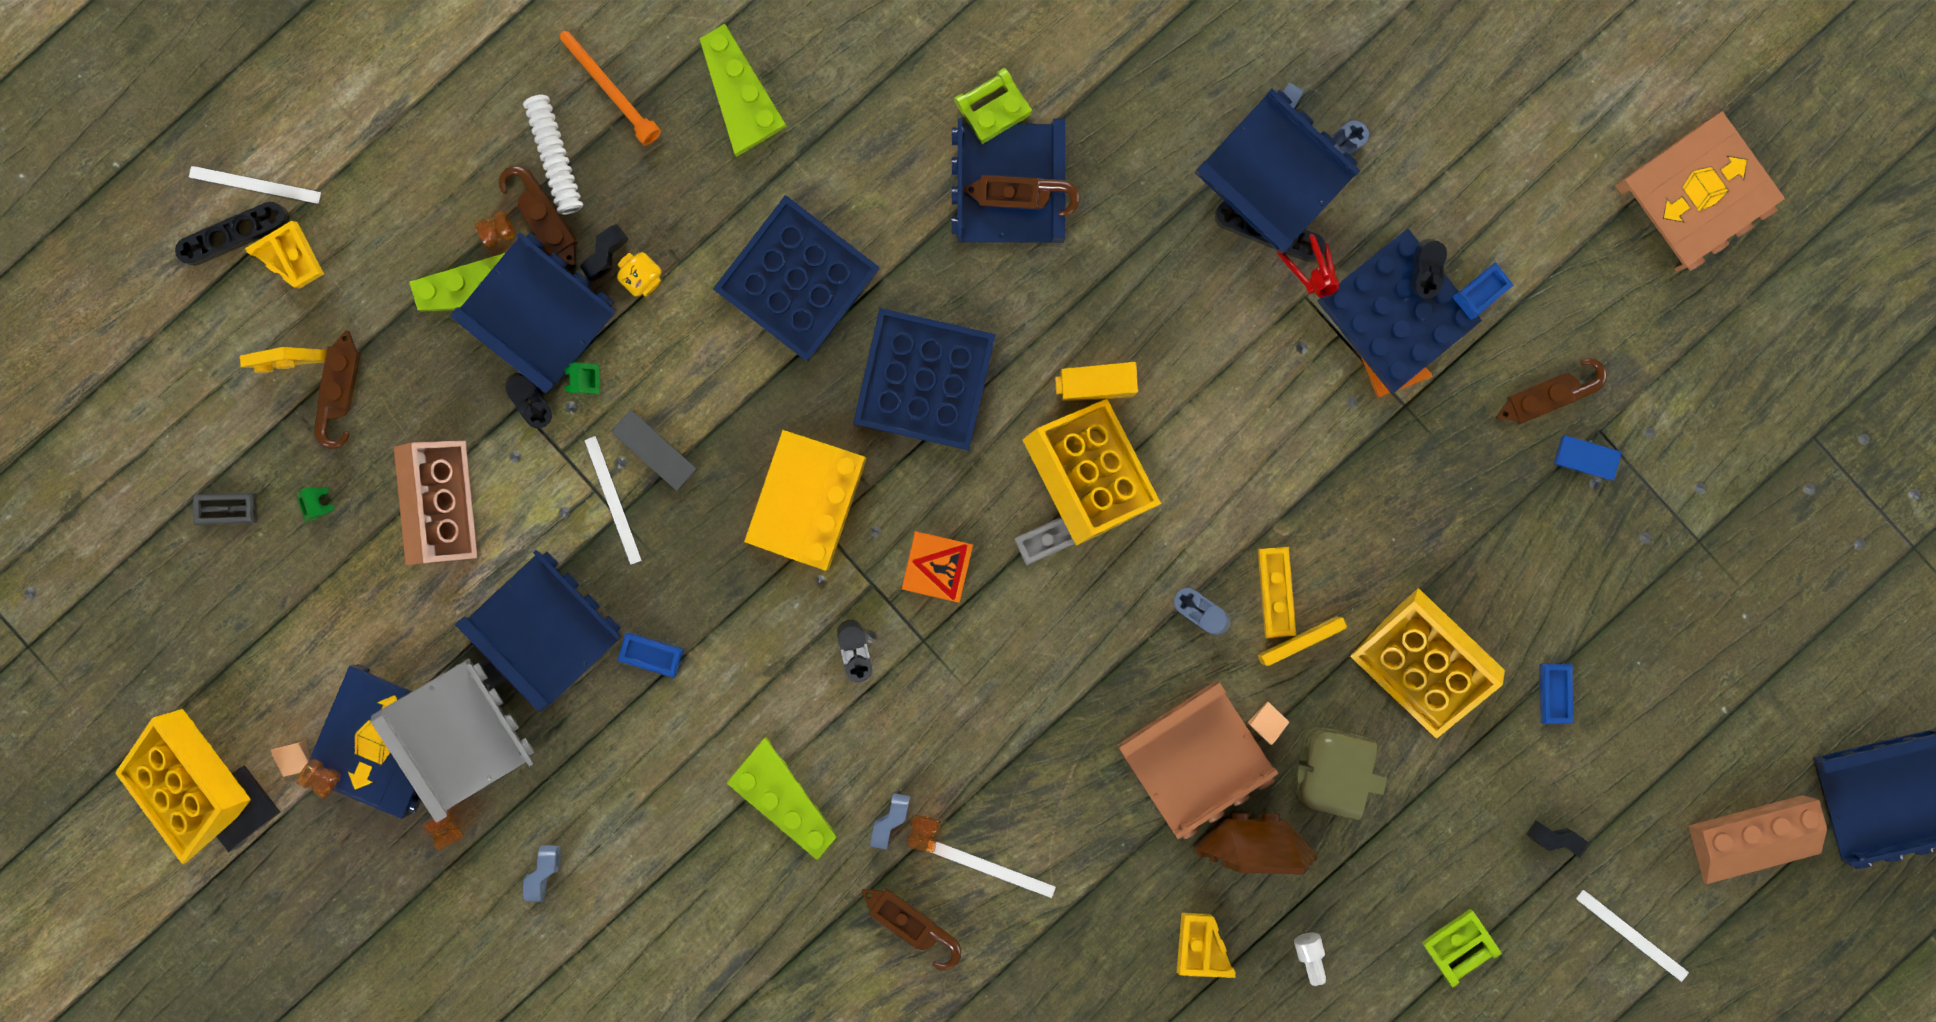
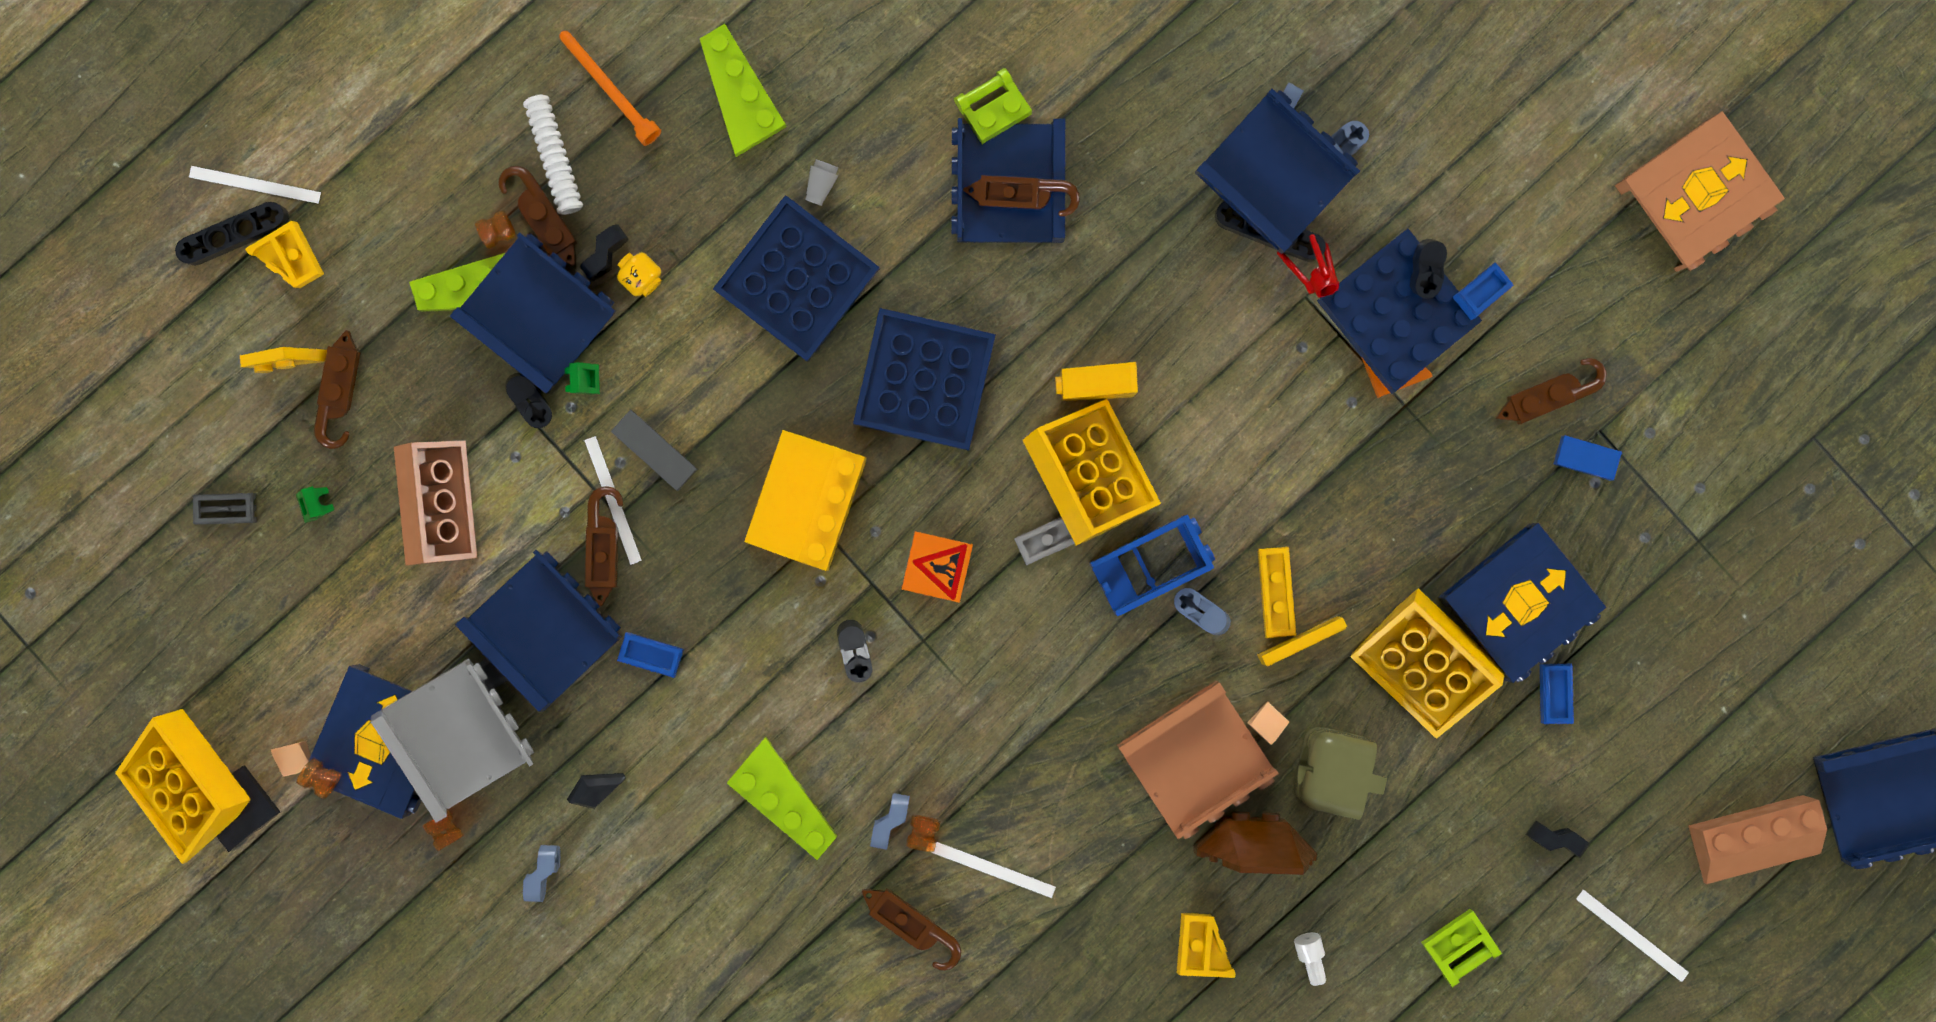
none -> black piece [567,773,626,809]
none -> reddish brown plate [585,486,623,606]
none -> light grey cone [805,159,839,206]
none -> blue door [1089,514,1215,616]
none -> dark blue panel [1437,523,1607,683]

